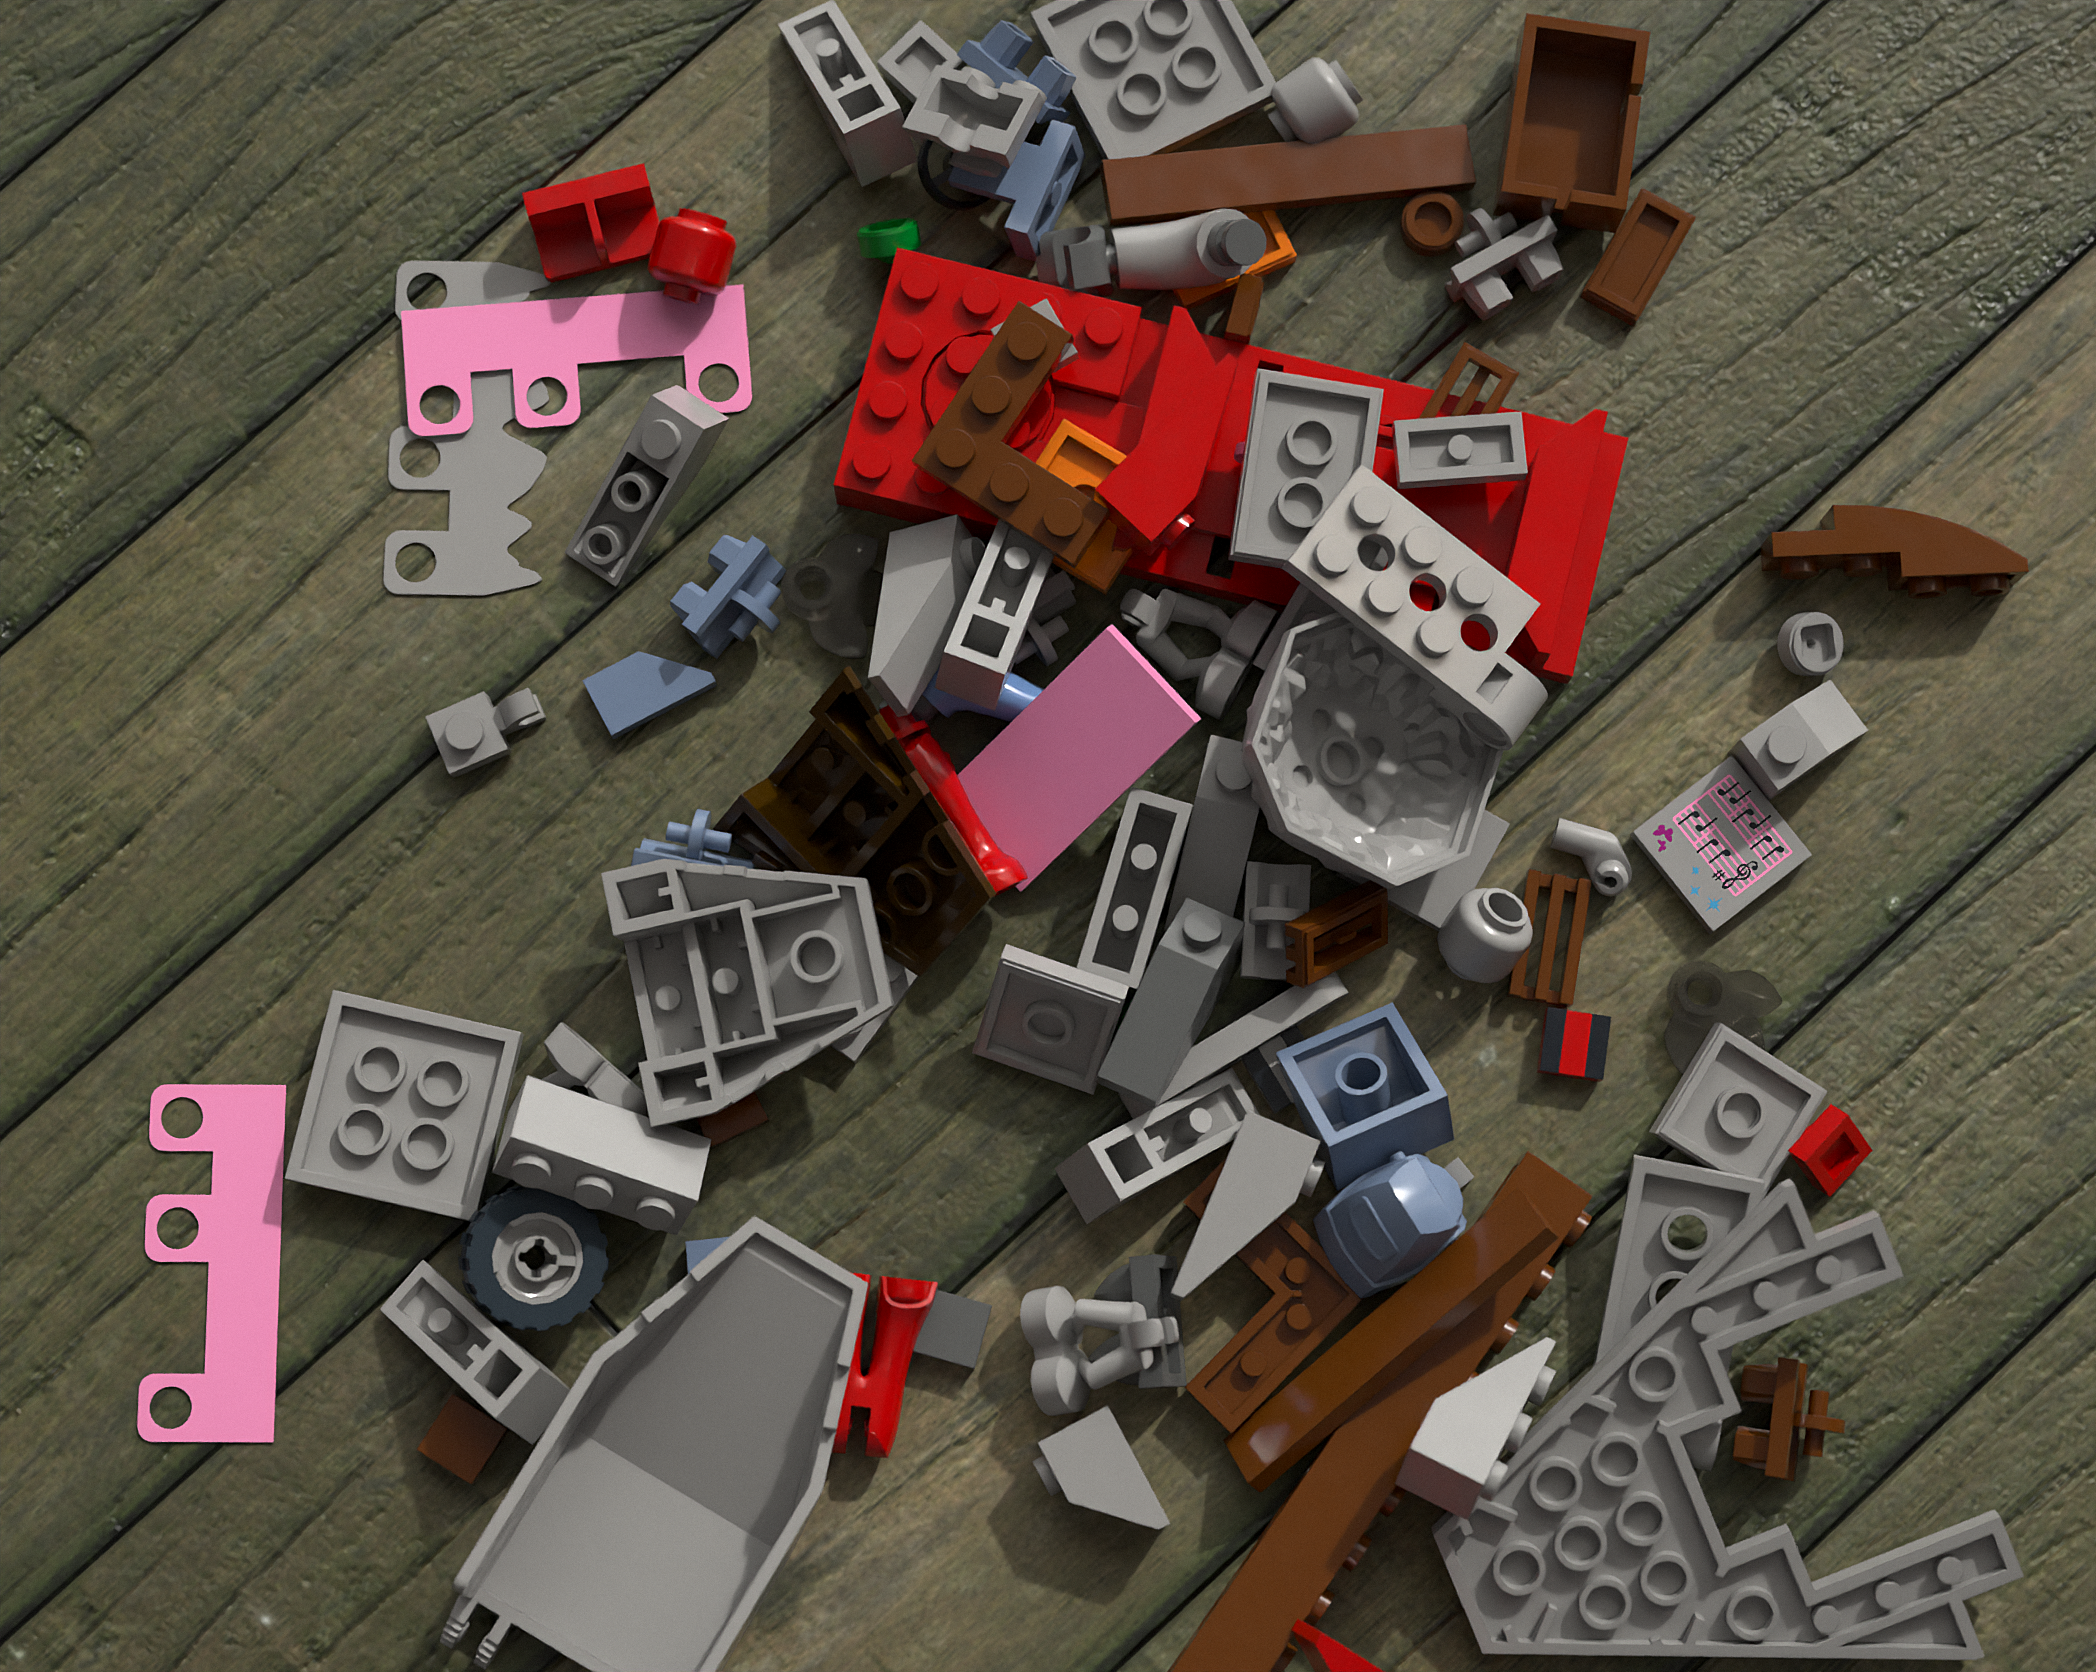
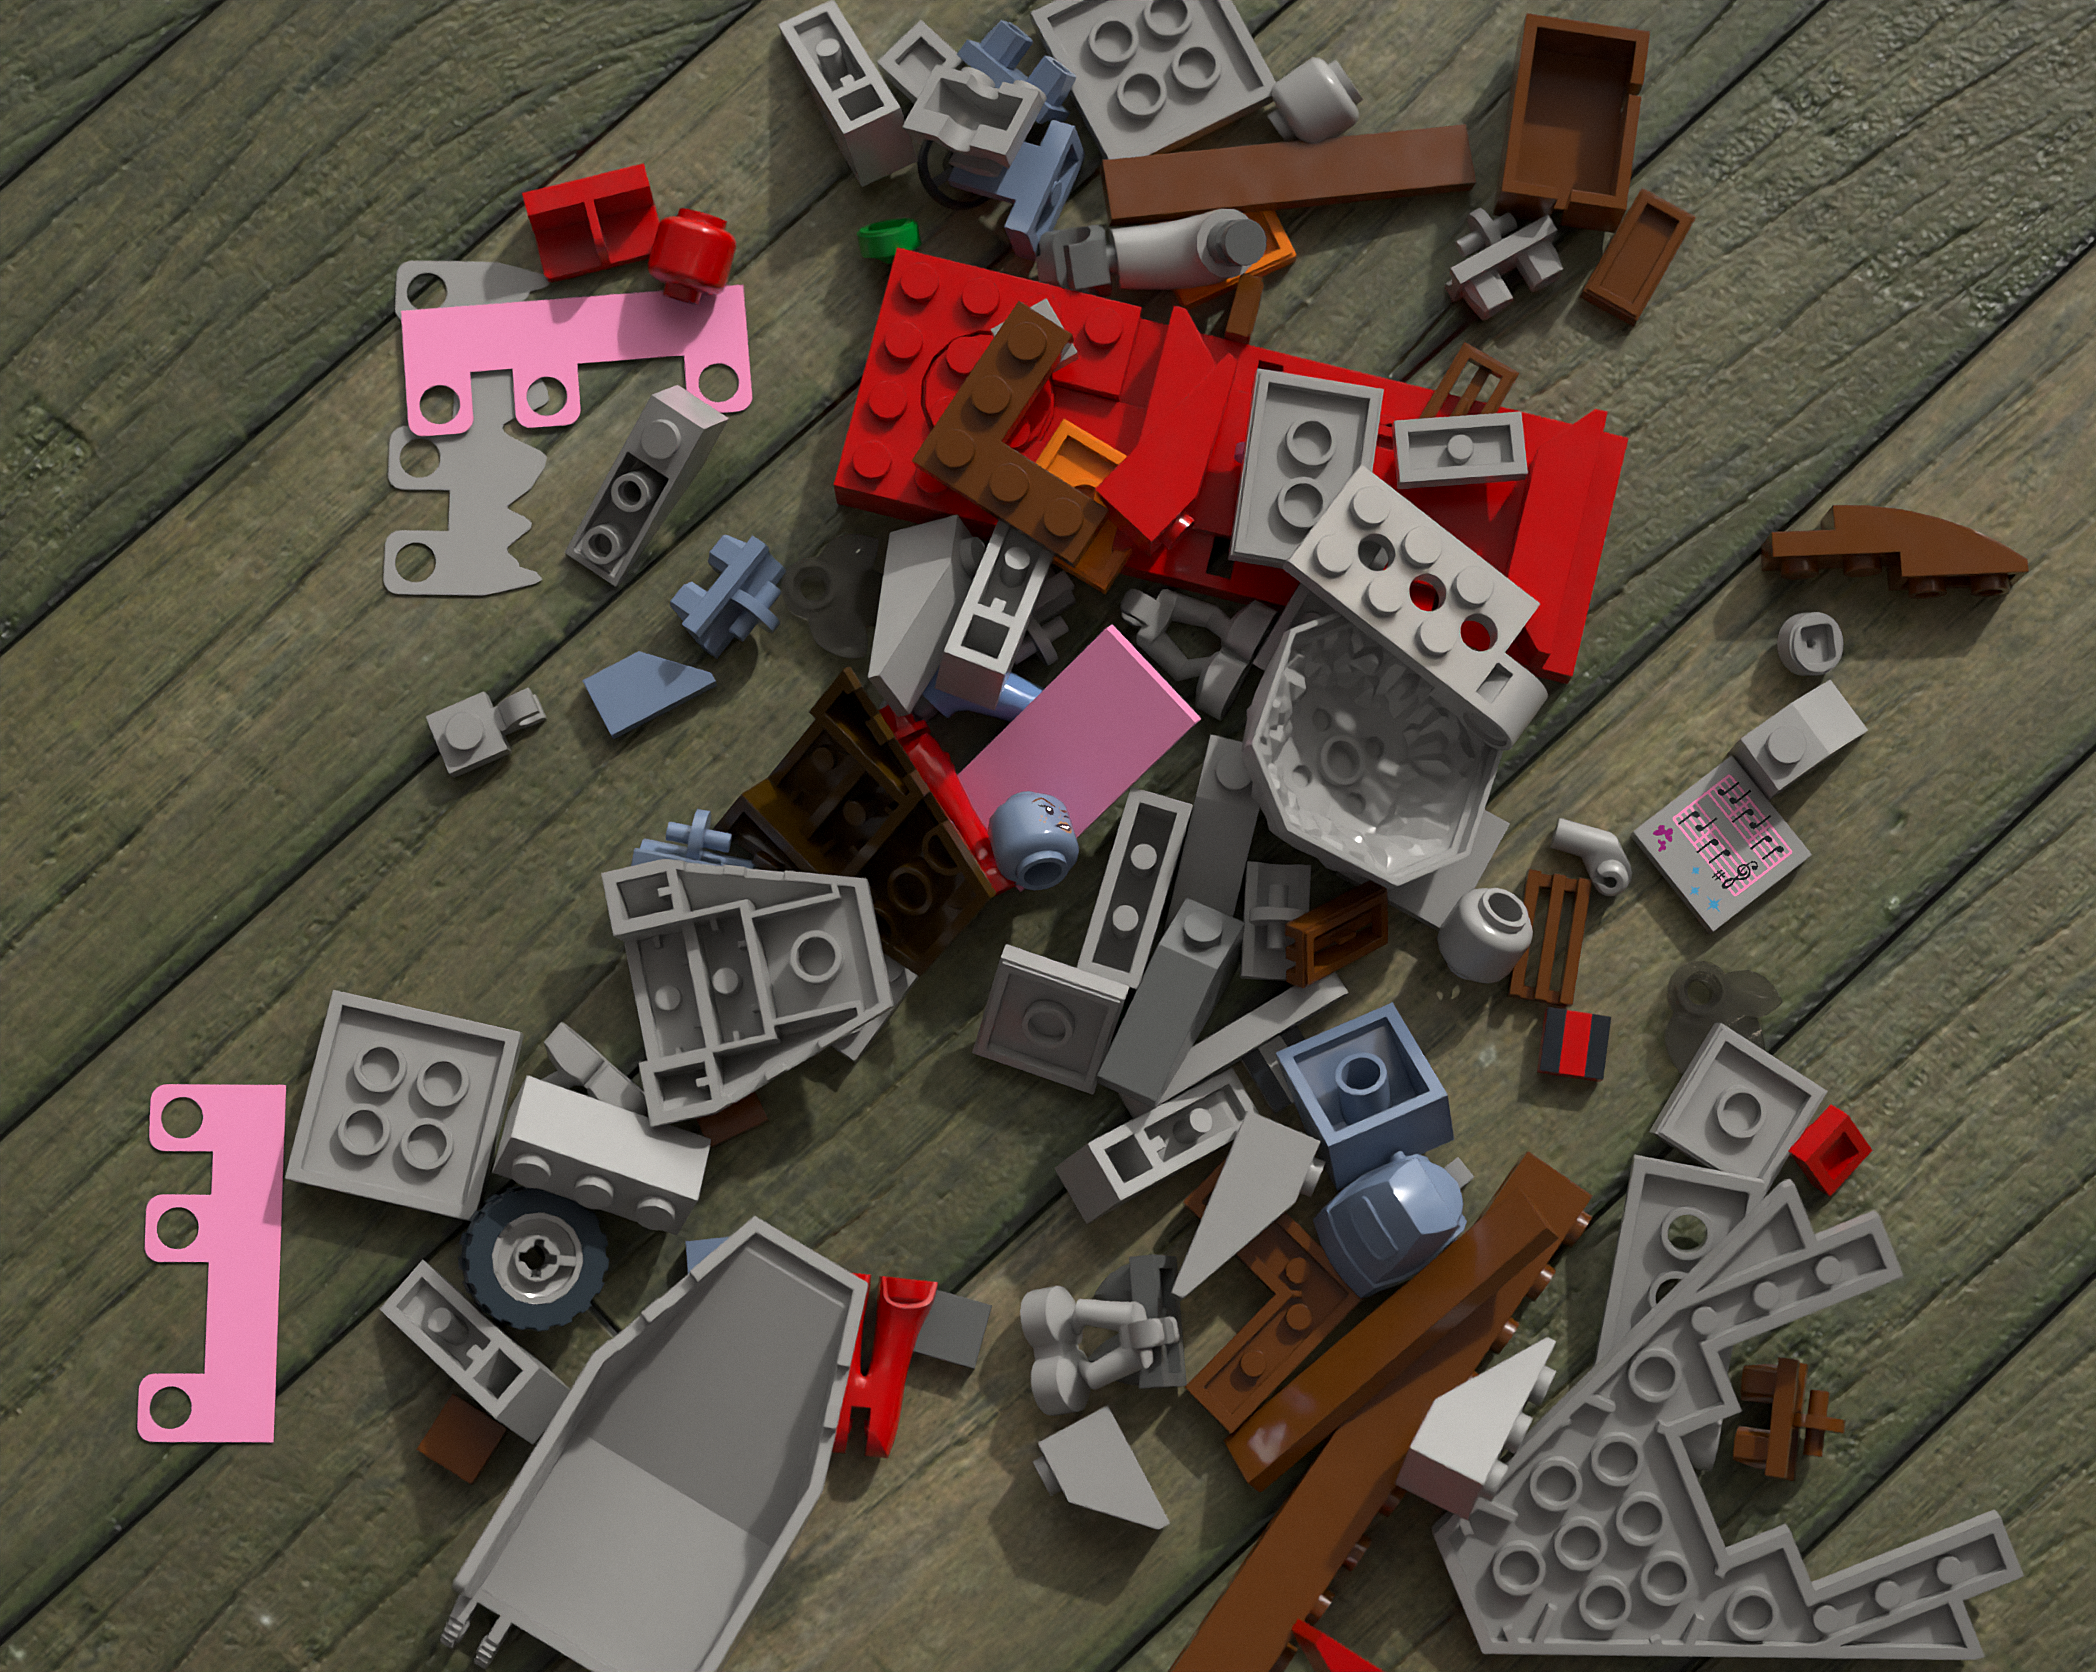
reddish brown tile [1400,191,1464,257] -> none
none -> sand blue head [988,791,1079,890]

